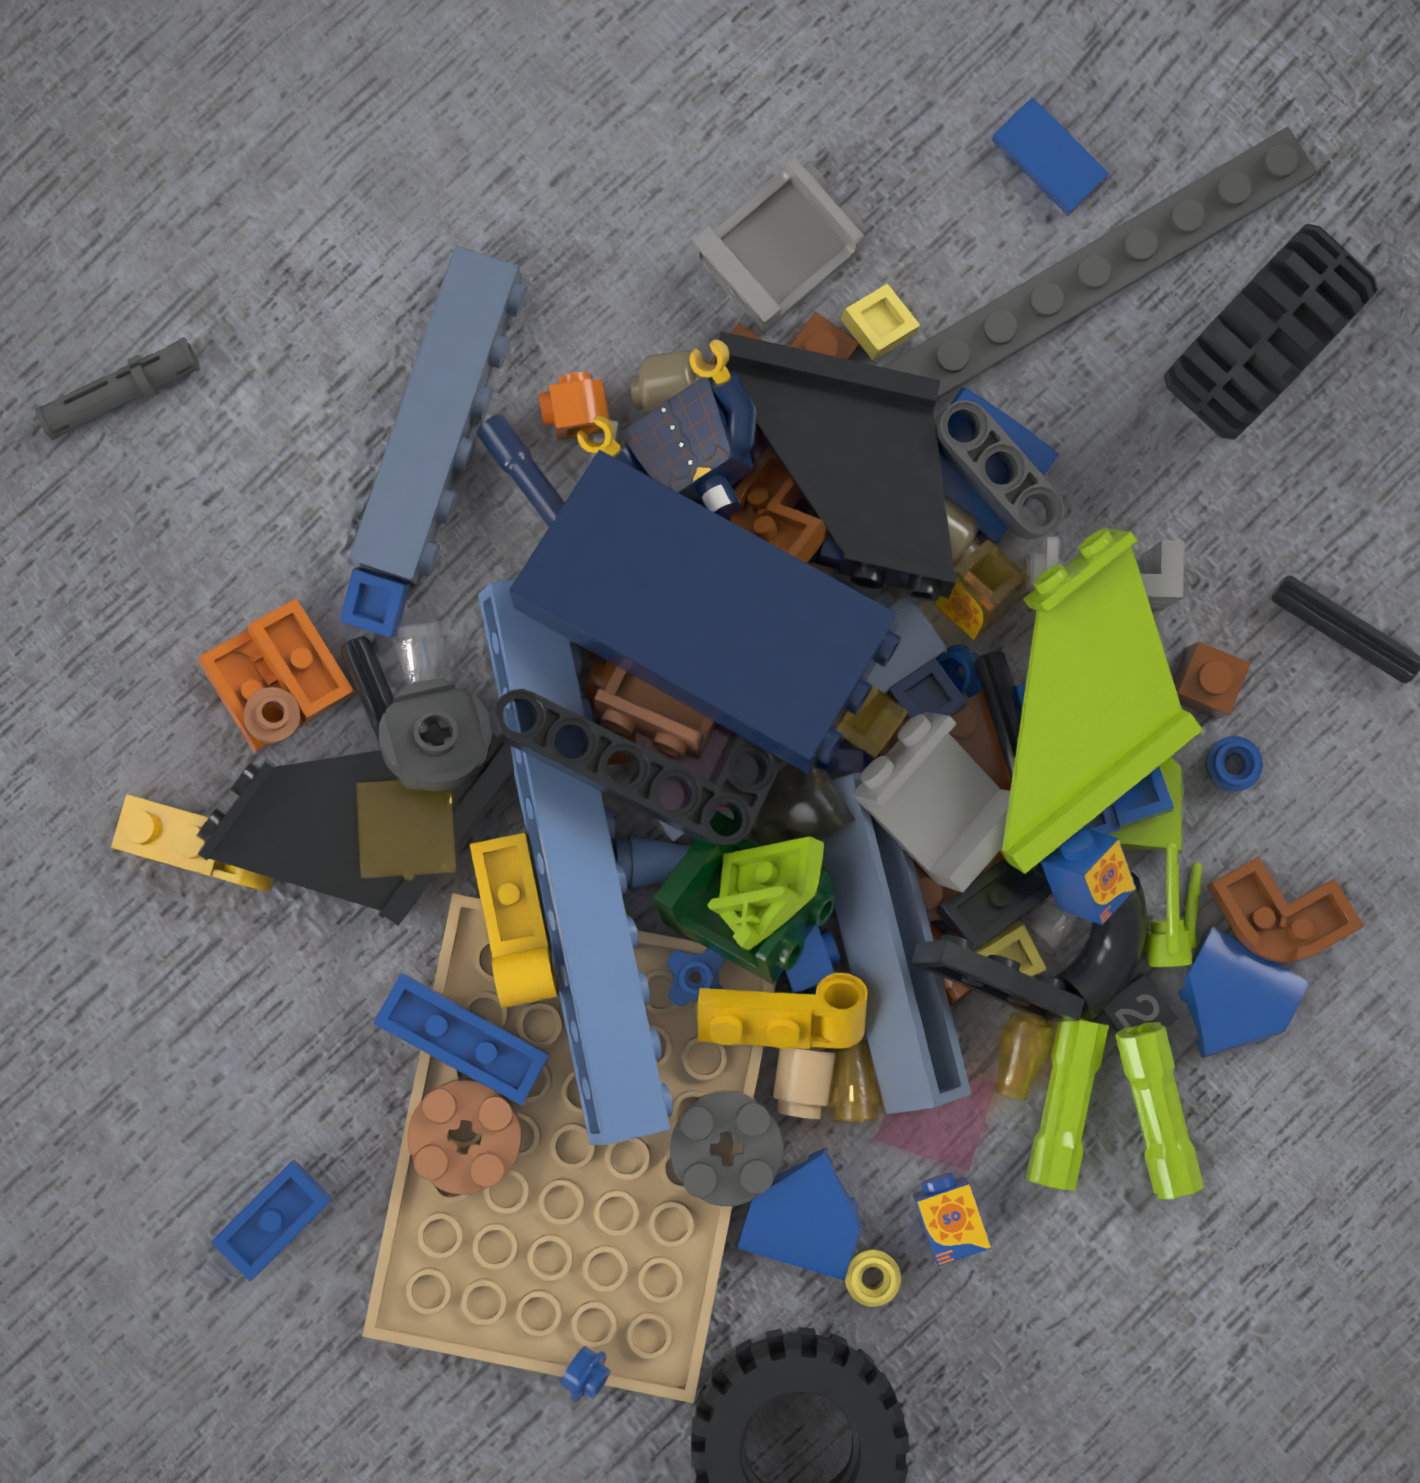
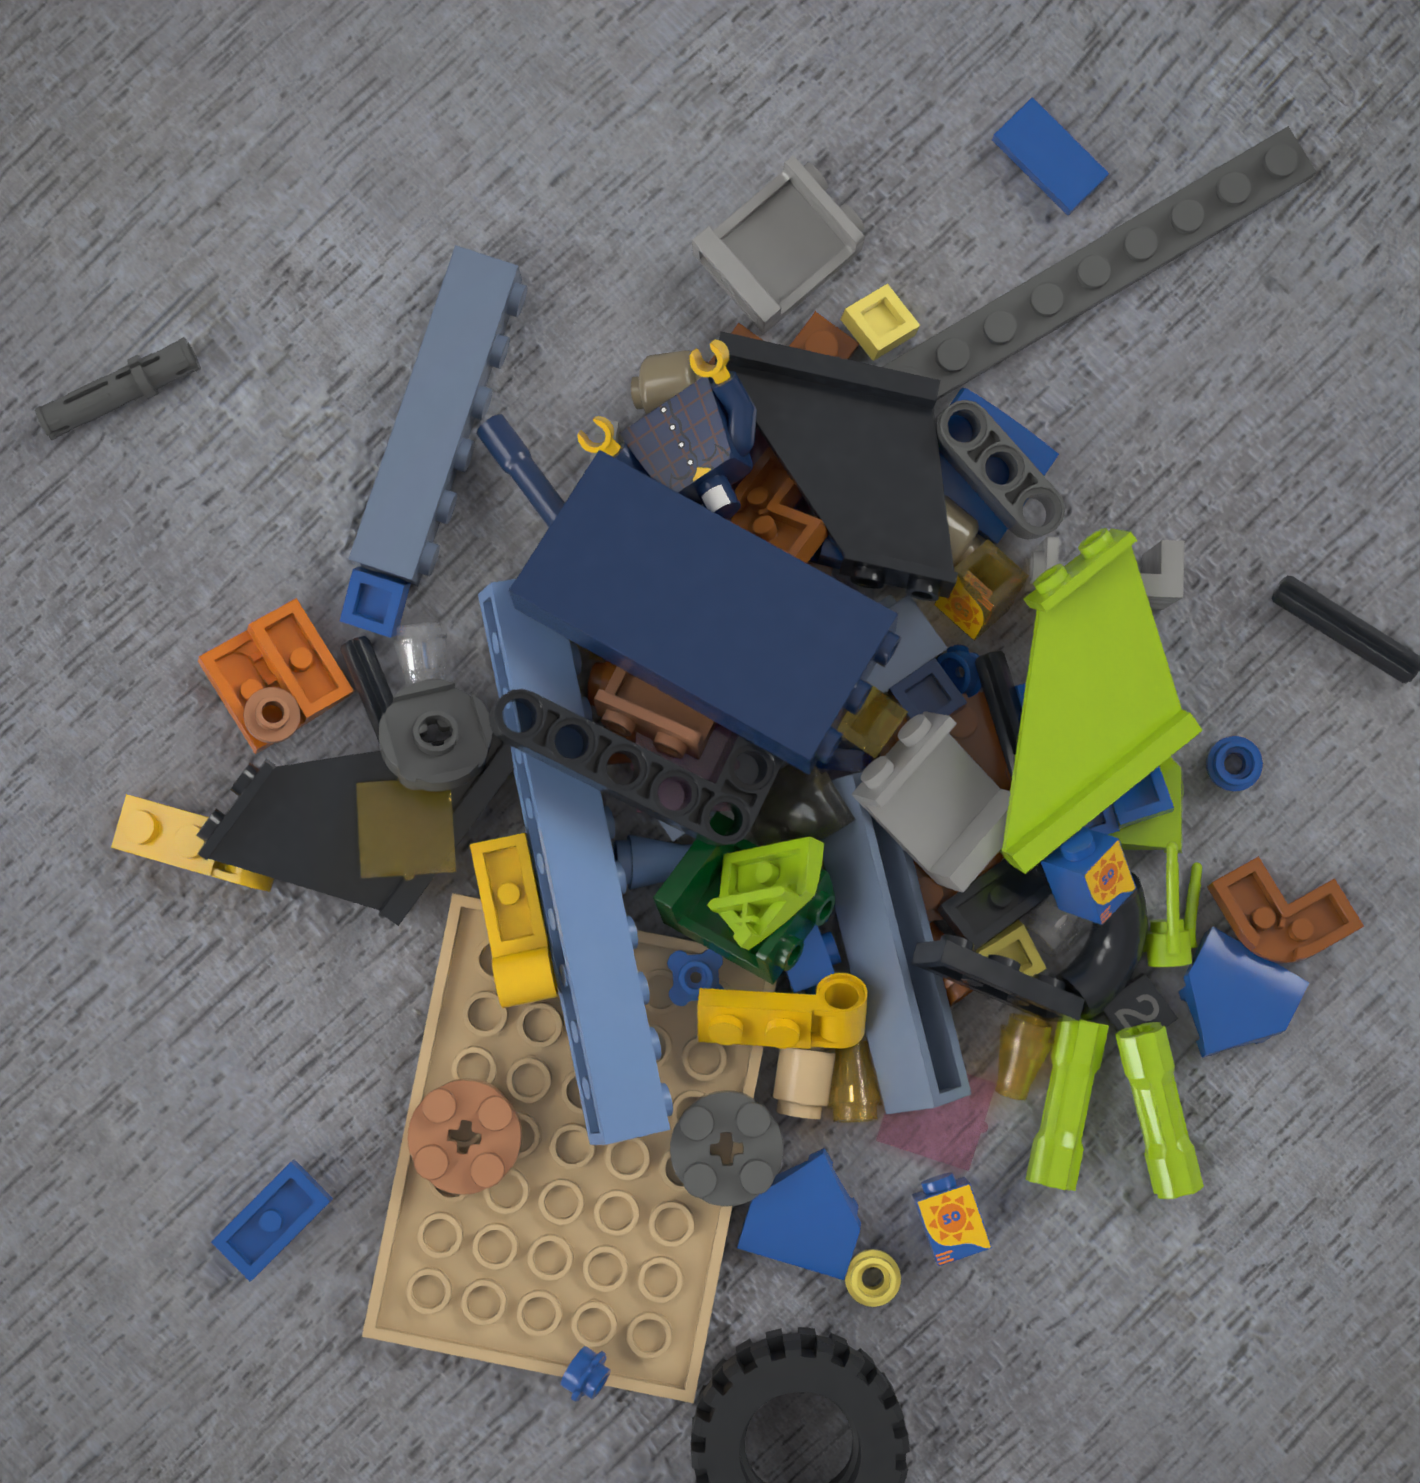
blue plate [373,973,550,1105] -> none
orange plate [538,372,610,441] -> none
black tyre [1164,224,1378,440] -> none
dark orange brick [1173,642,1251,719] -> none

